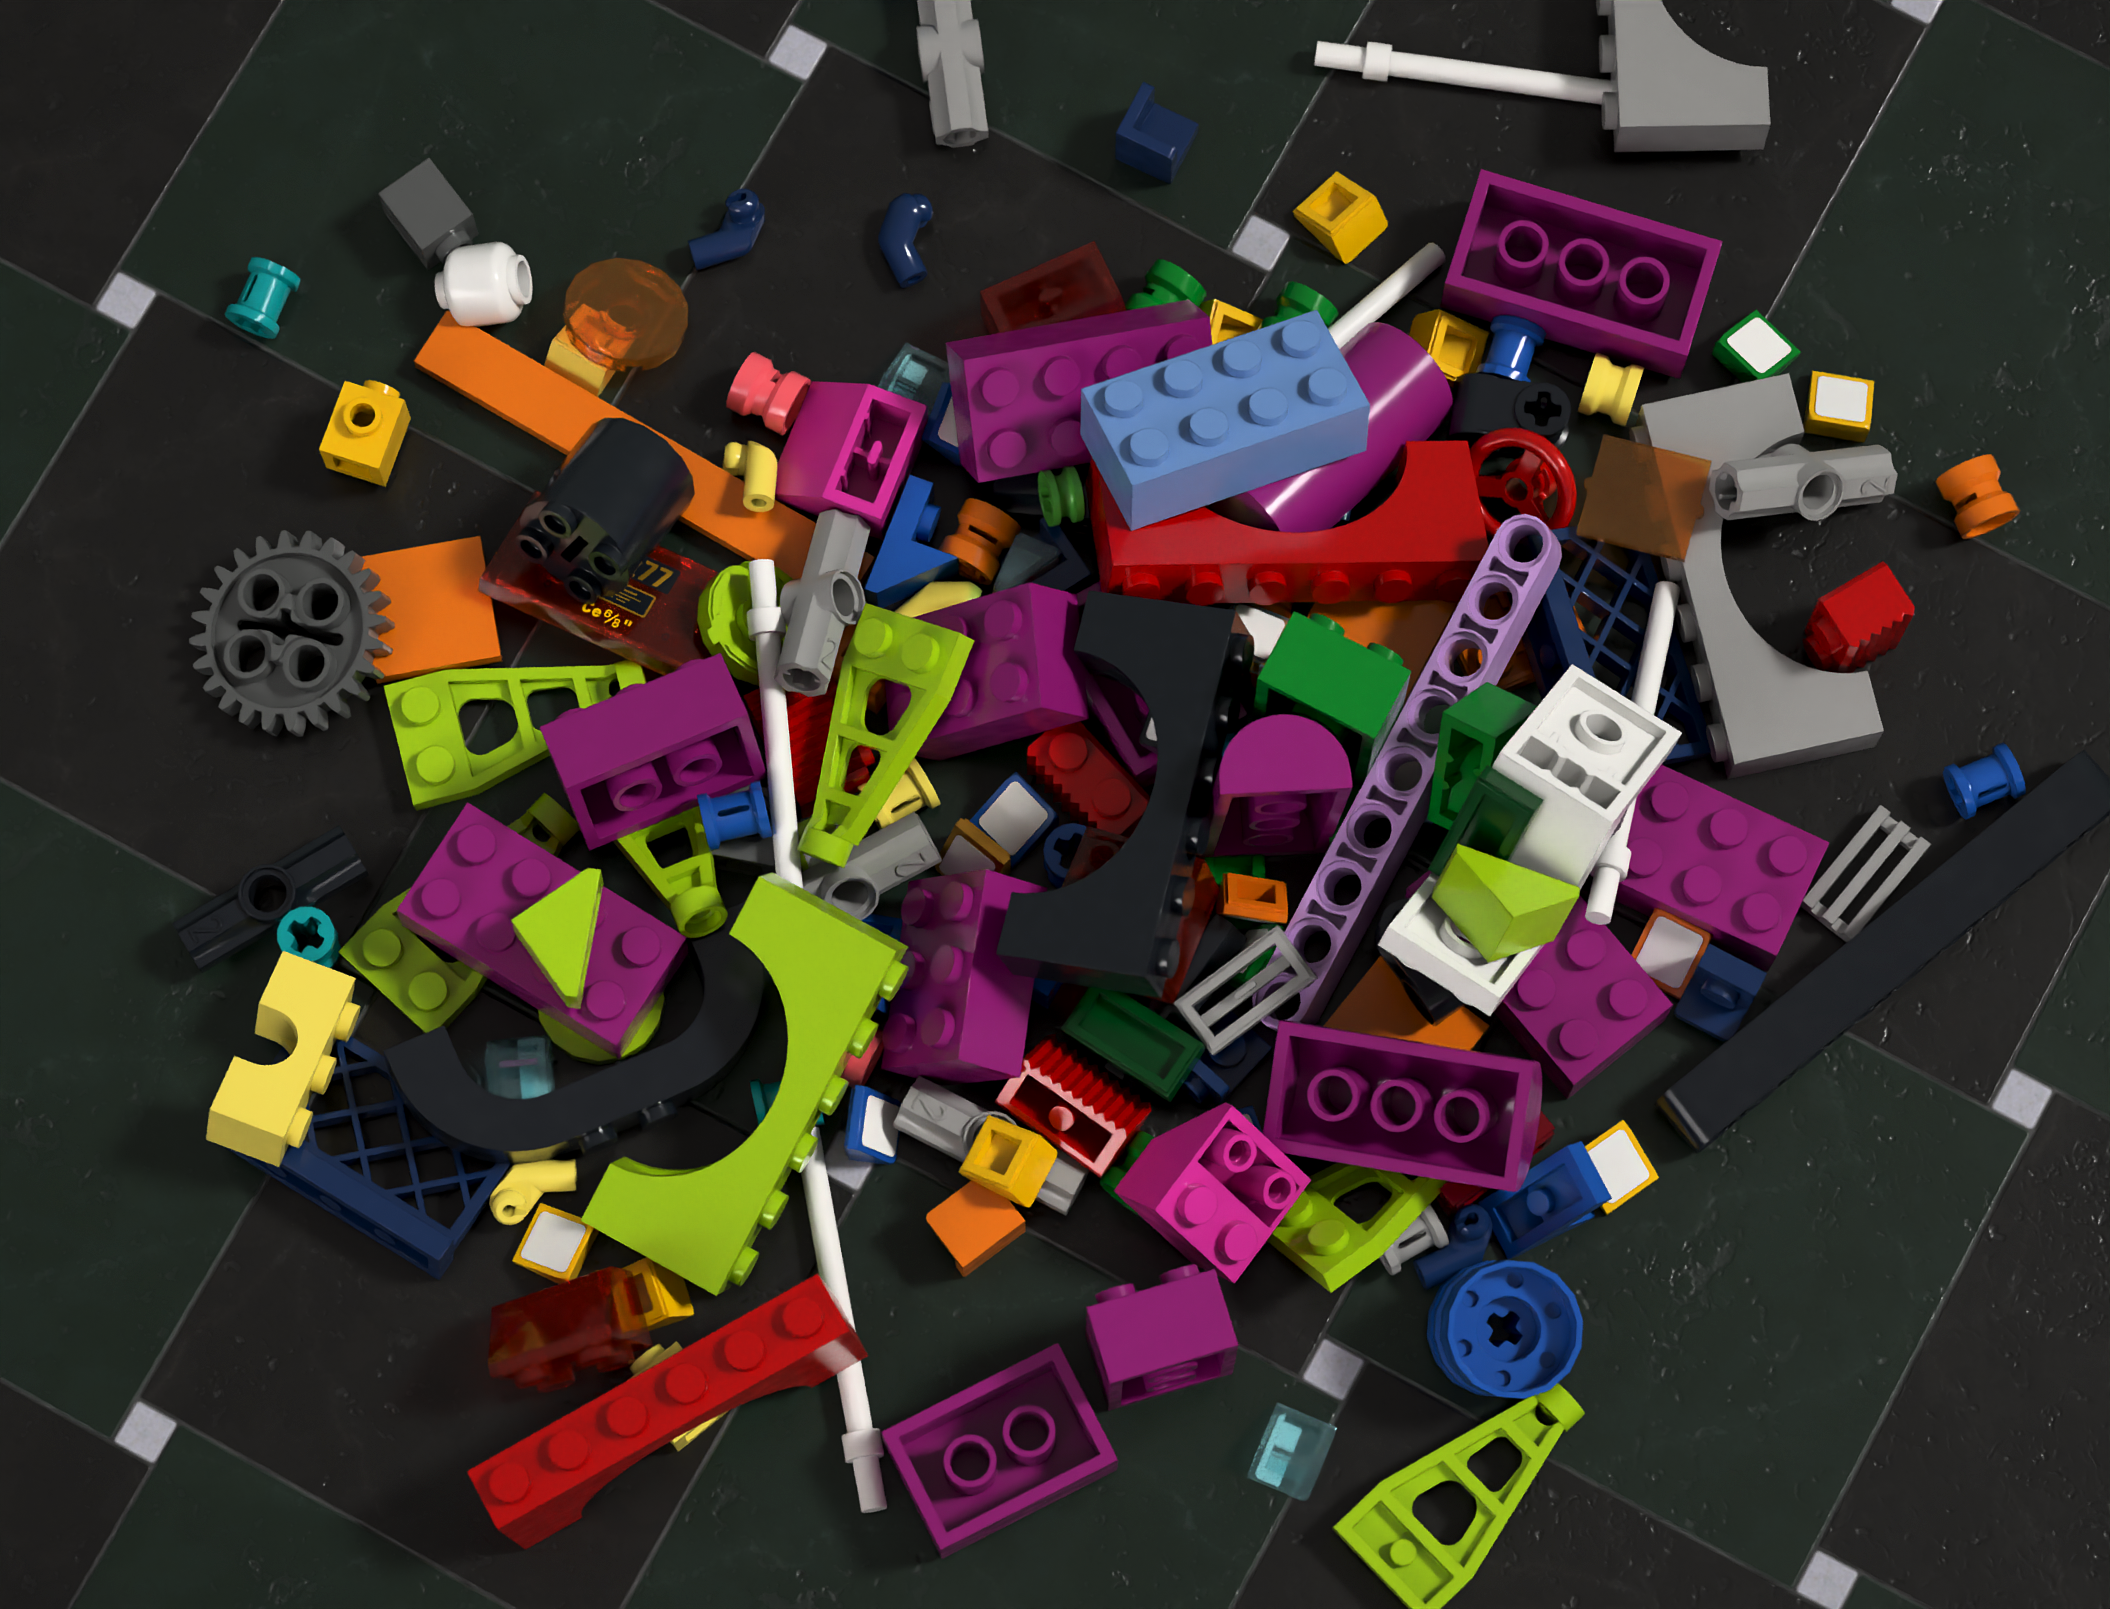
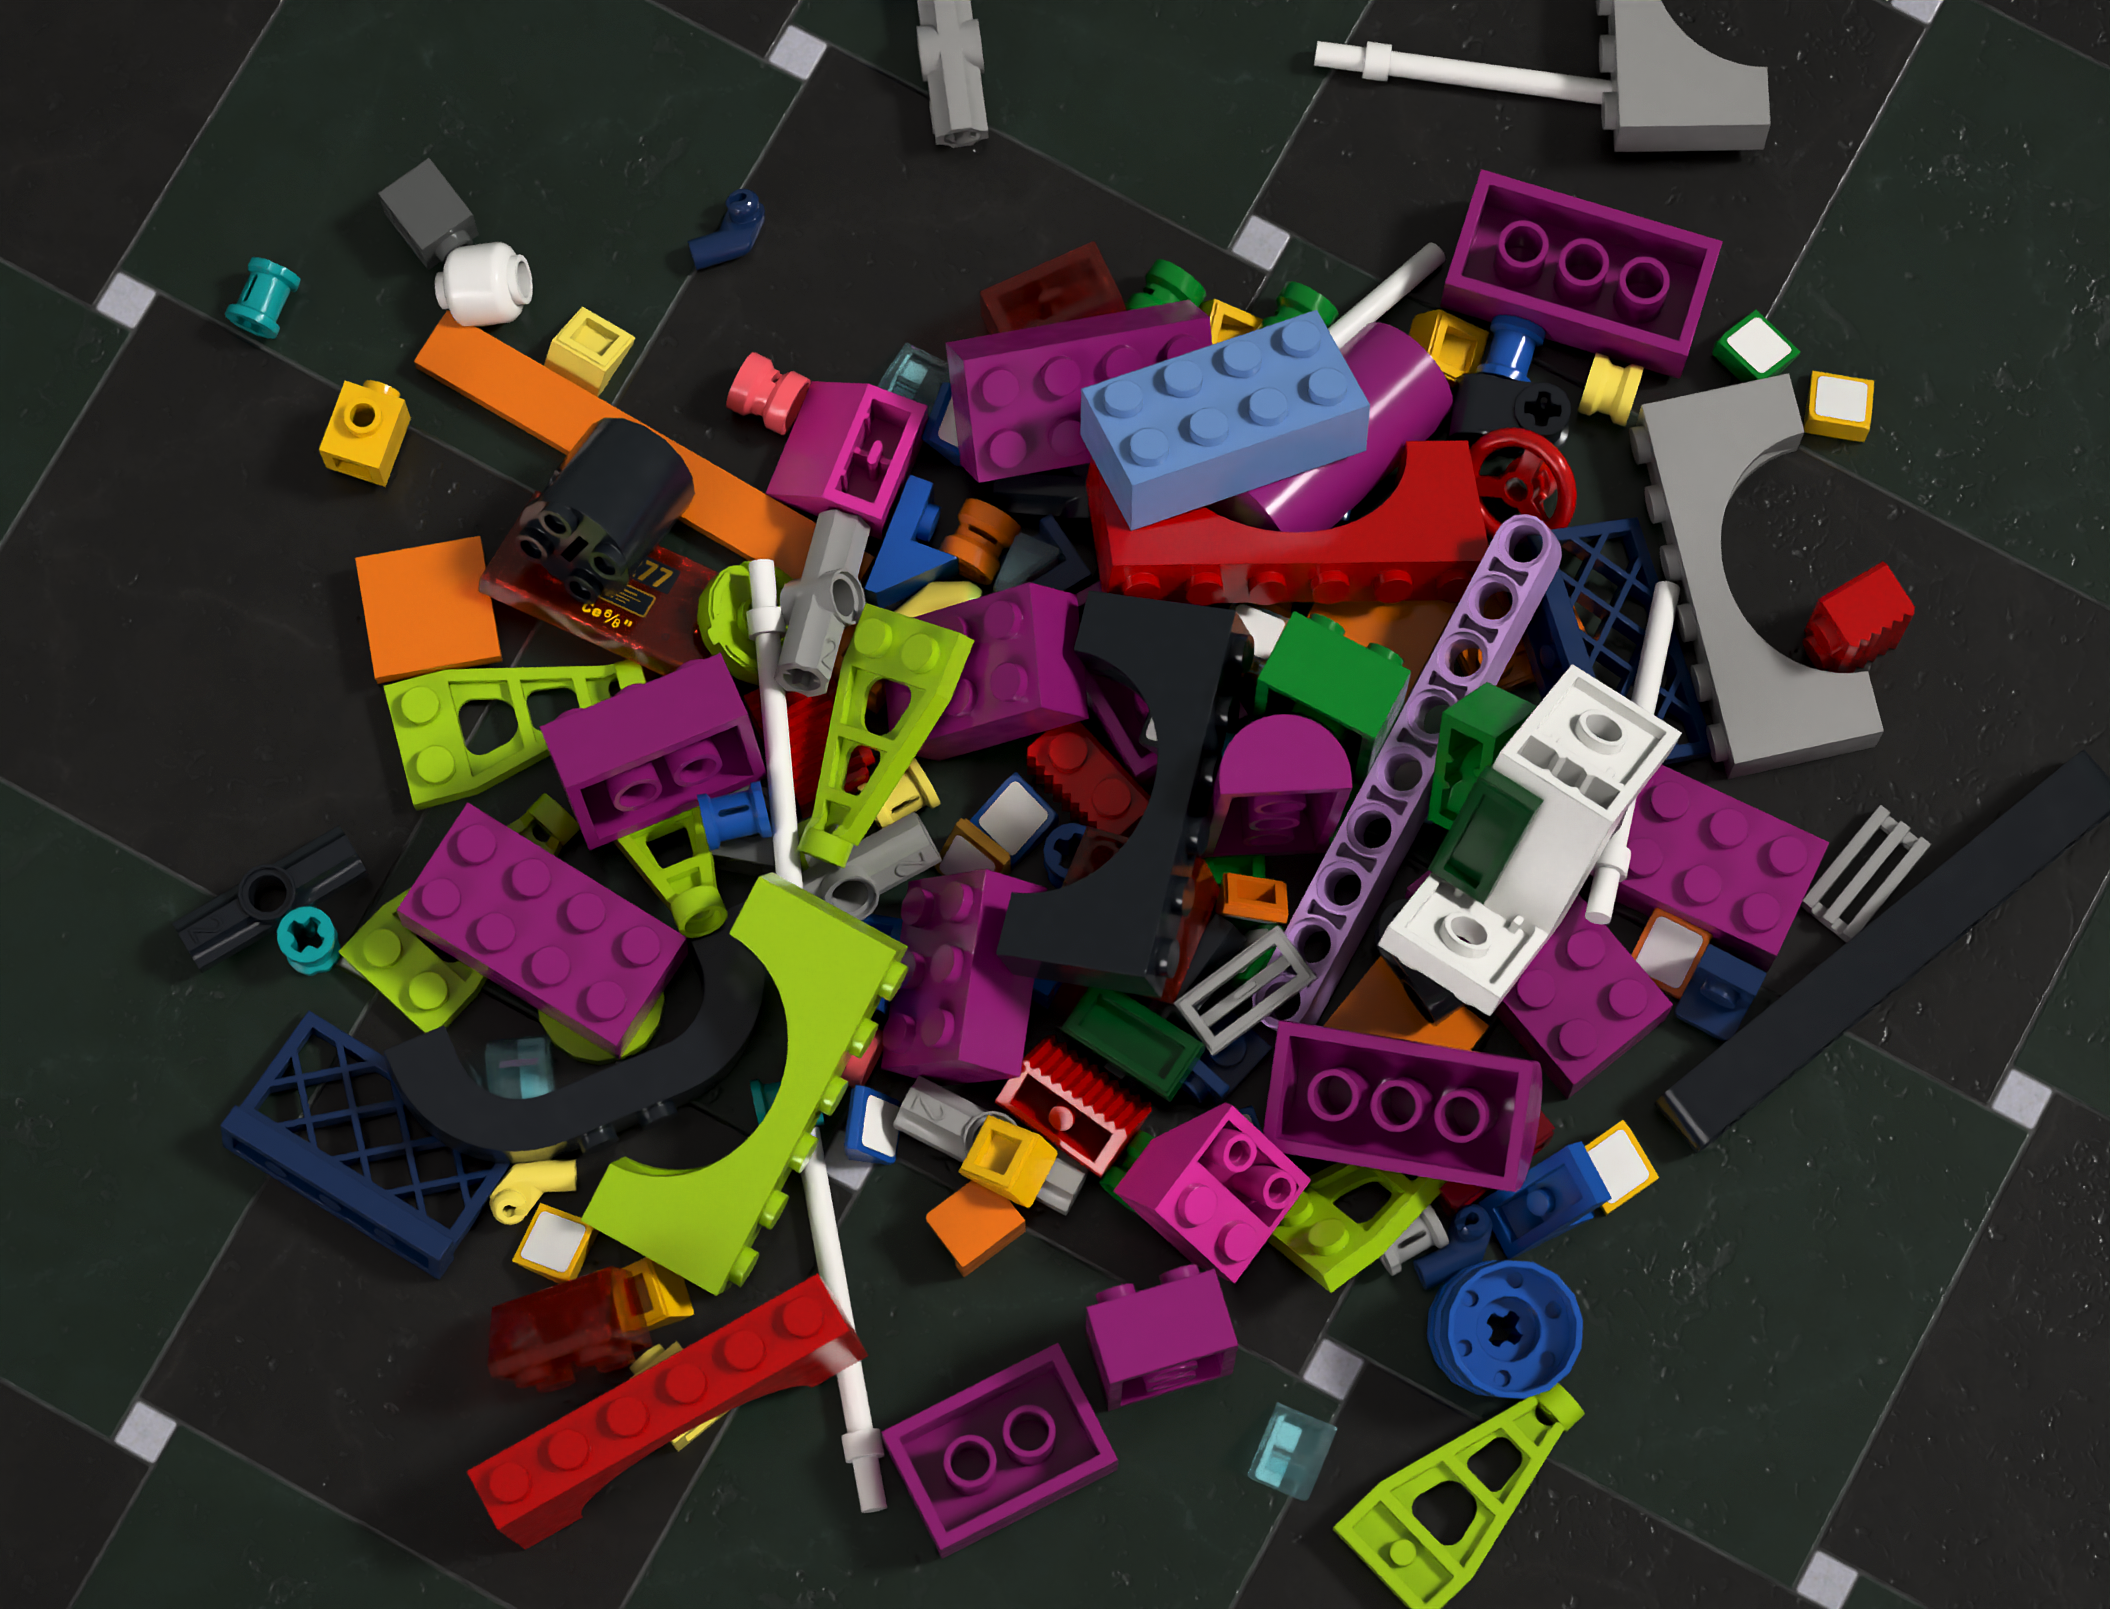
dark grey gear [189,530,395,737] -> none
light yellow arch [206,951,361,1167] -> none
lime slope [511,868,604,1009] -> none
clear orange tile [563,258,688,372] -> none
light yellow arm [722,441,777,512] -> none
dark blue arm [878,193,933,288] -> none
bright green bush [1038,465,1085,527] -> none
dark blue panel [1115,82,1199,185] -> none
yellow slope [1292,171,1388,264] -> none
lime slope [1432,844,1580,963] -> none
clear orange piece [1576,434,1712,562] -> none
light grey piece [1709,443,1898,521] -> none
orange wheel [1936,454,2020,539] -> none
blue bush [1943,743,2026,820] -> none

